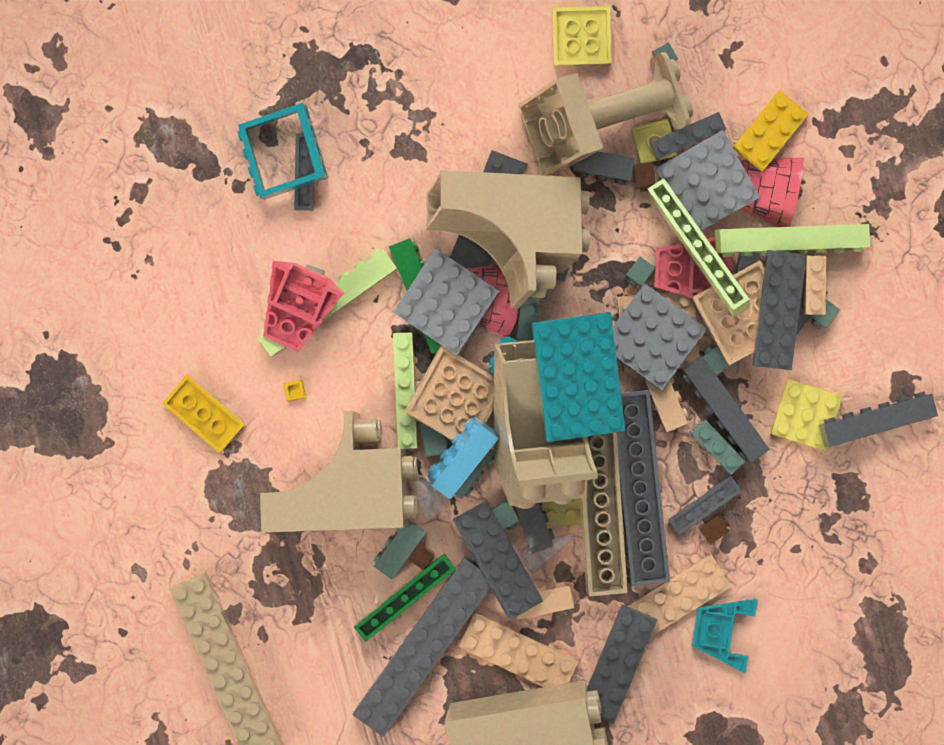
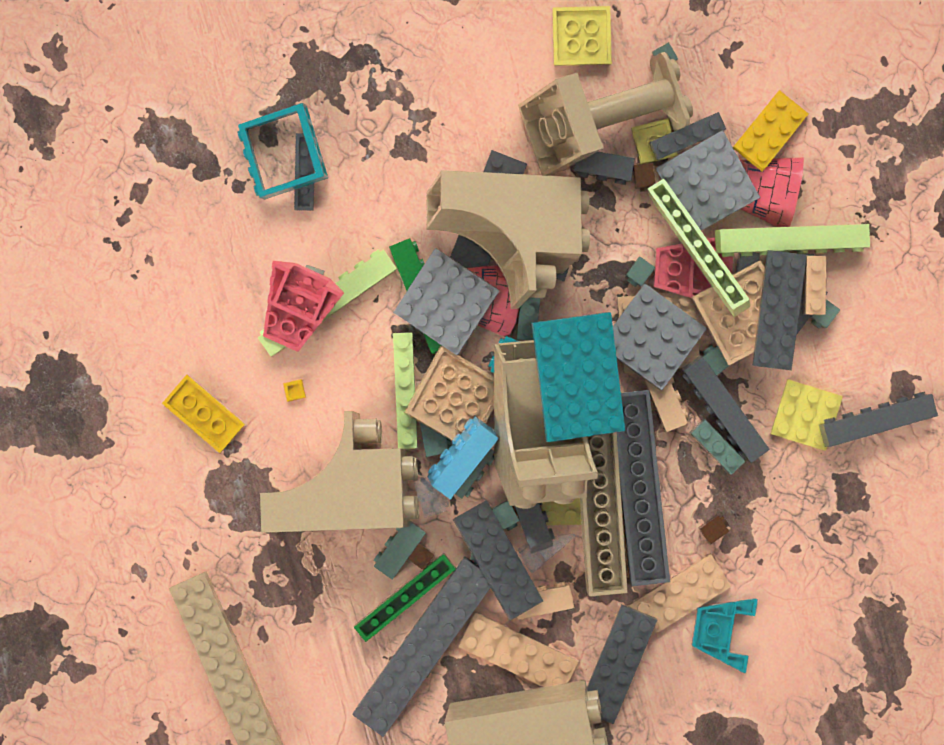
flat silver plate [668,475,742,536] -> none

